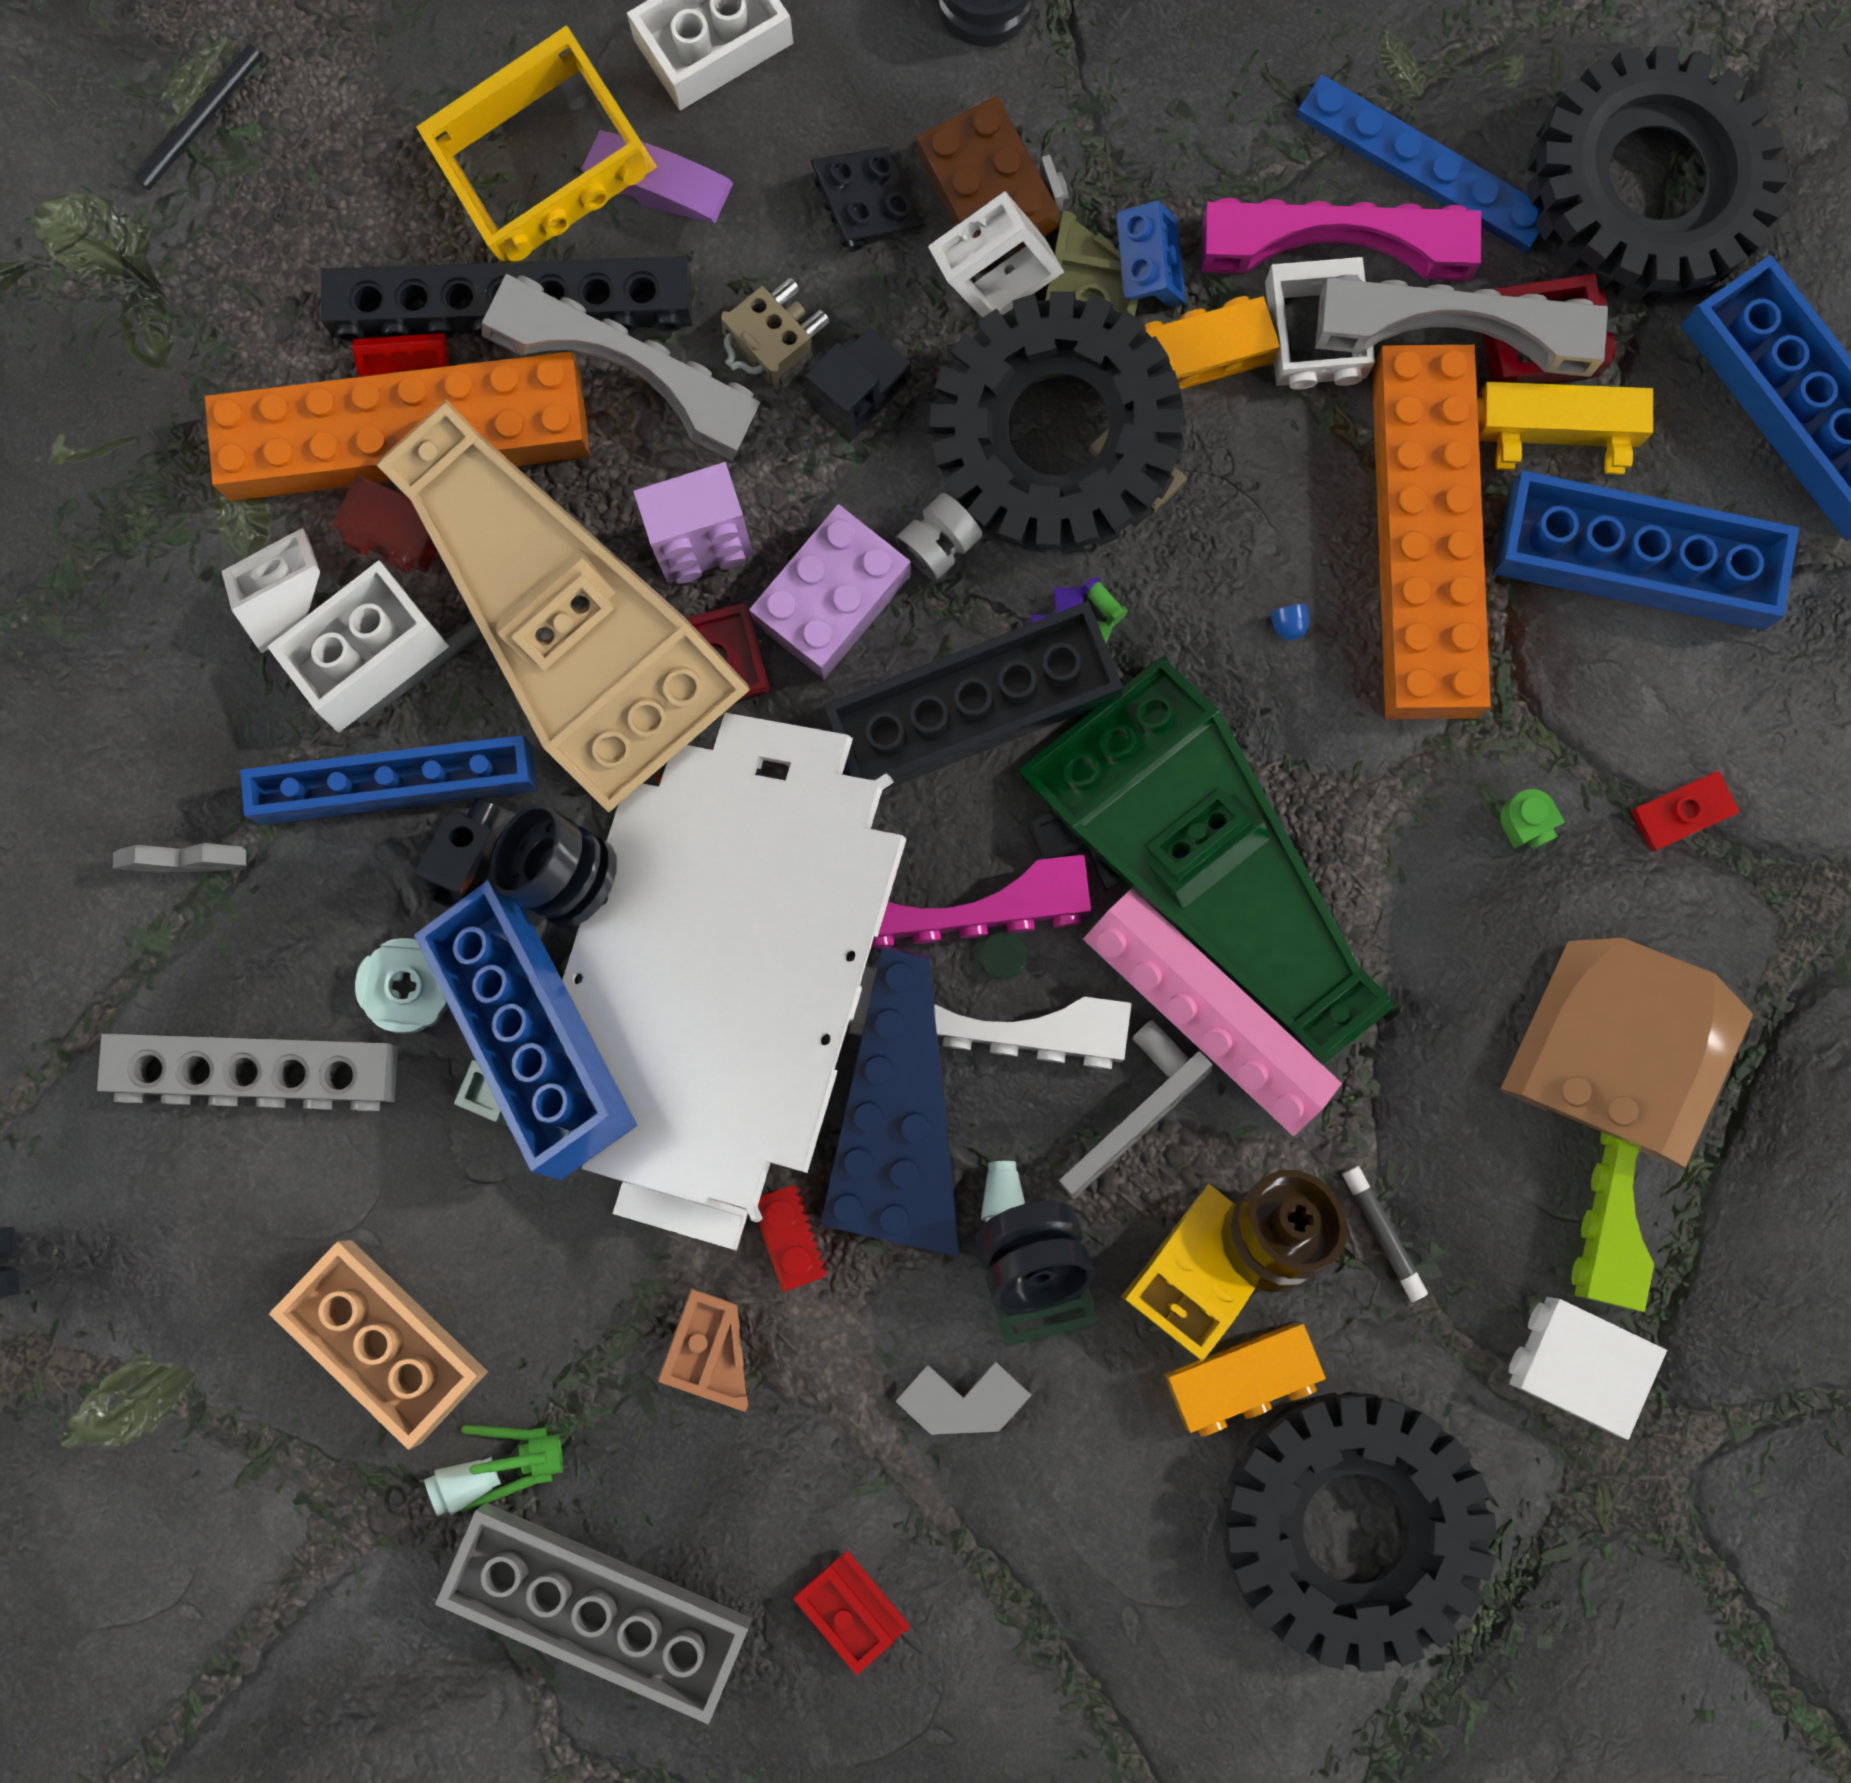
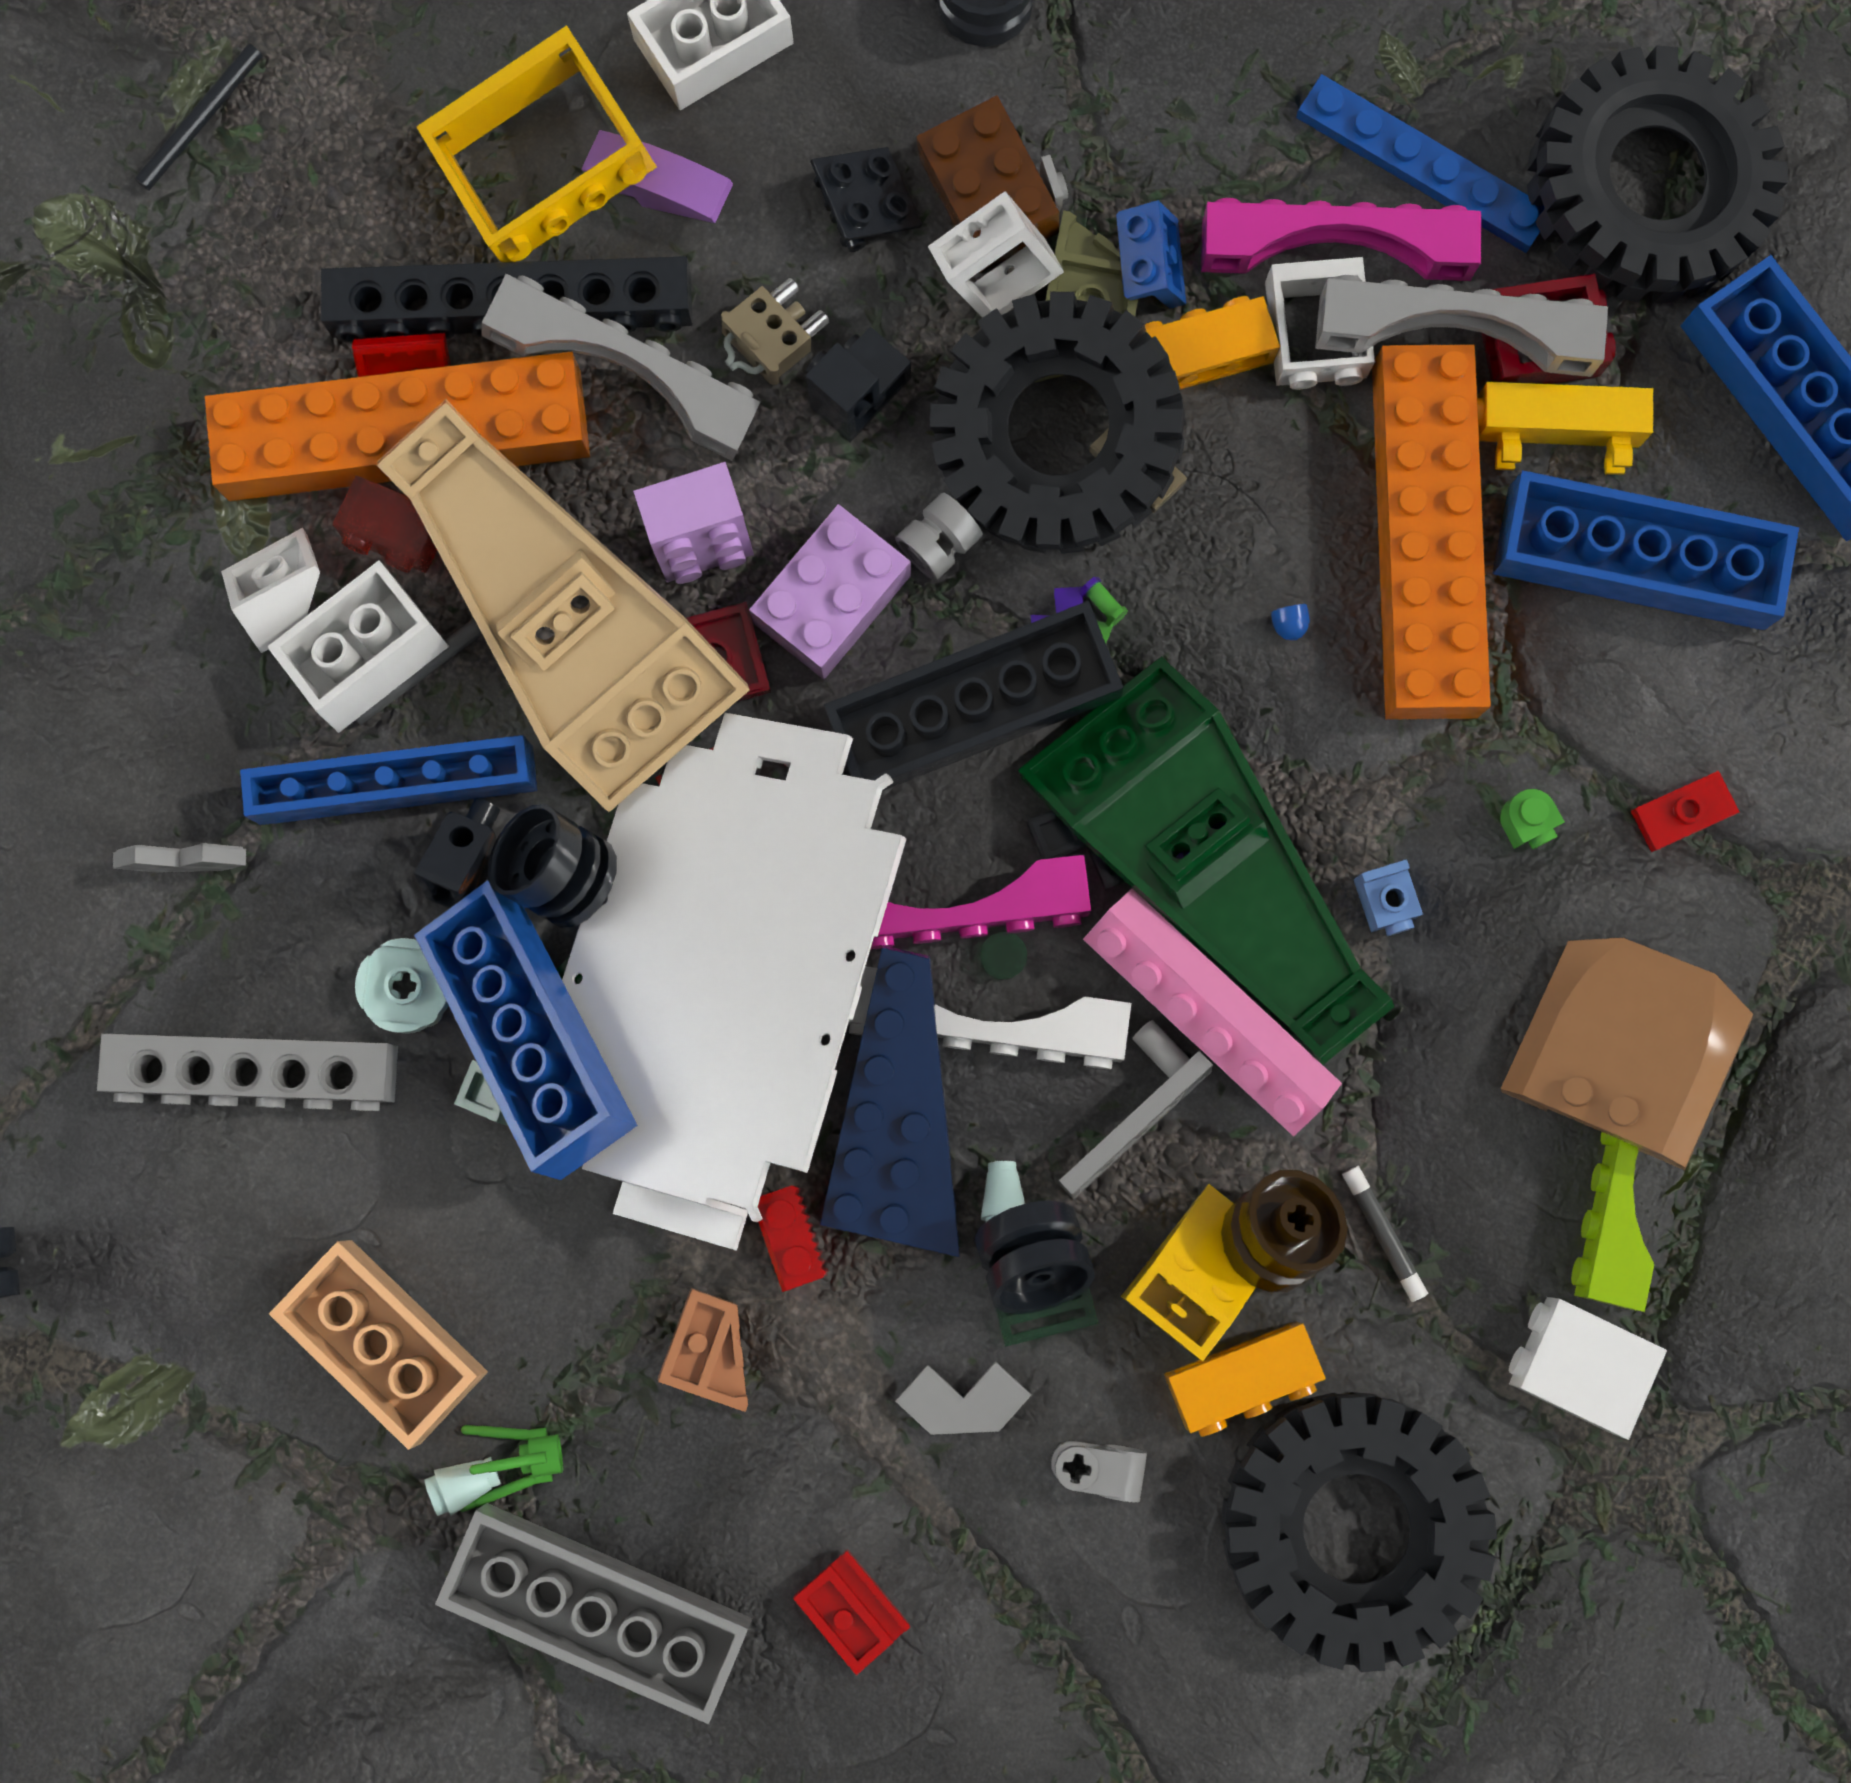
none -> light grey piece [1051,1441,1147,1502]
none -> medium blue brick [1354,859,1423,936]

